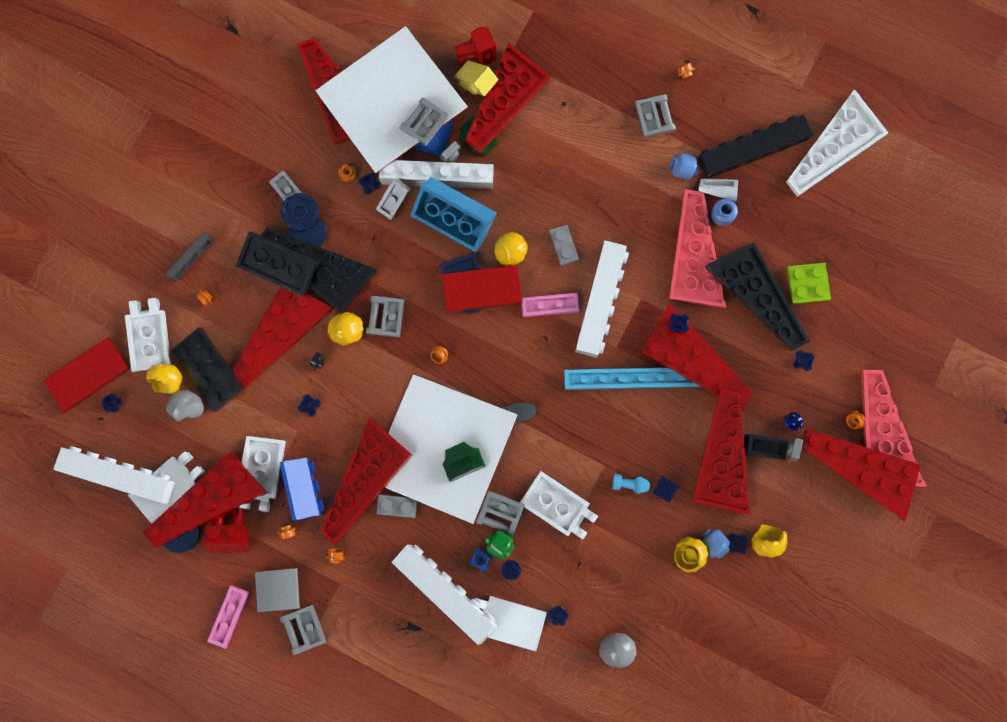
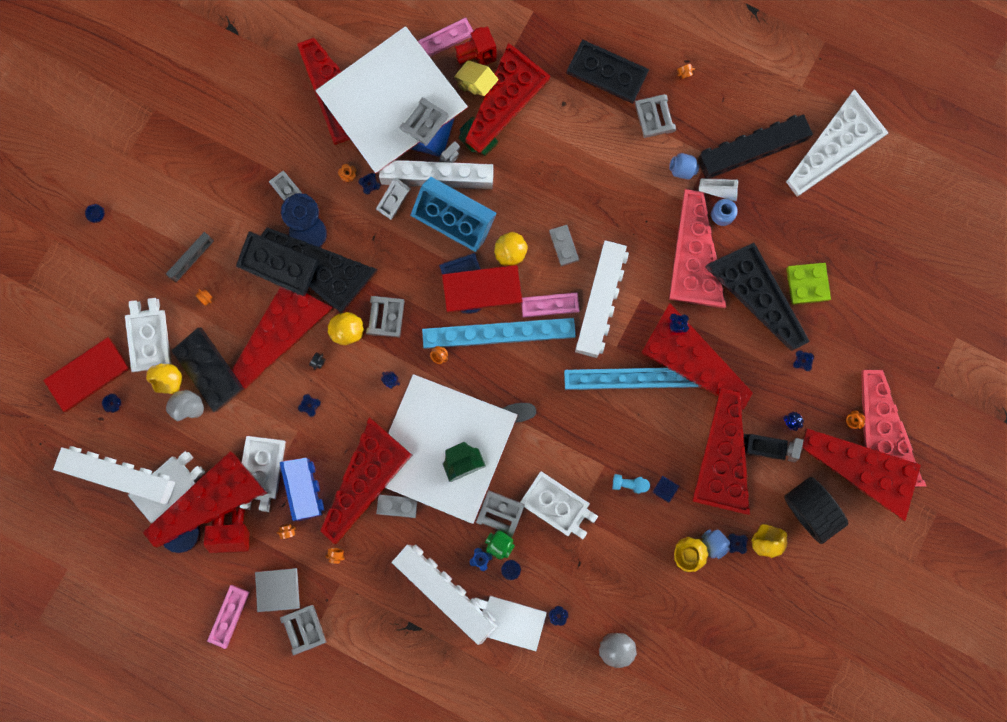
none -> clear blue plate [85,204,105,223]
none -> clear blue plate [381,371,400,389]
none -> bright pink tile [418,18,473,57]
none -> medium azure plate [422,318,576,349]
none -> black plate [566,39,649,104]
none -> black tyre [784,477,849,544]

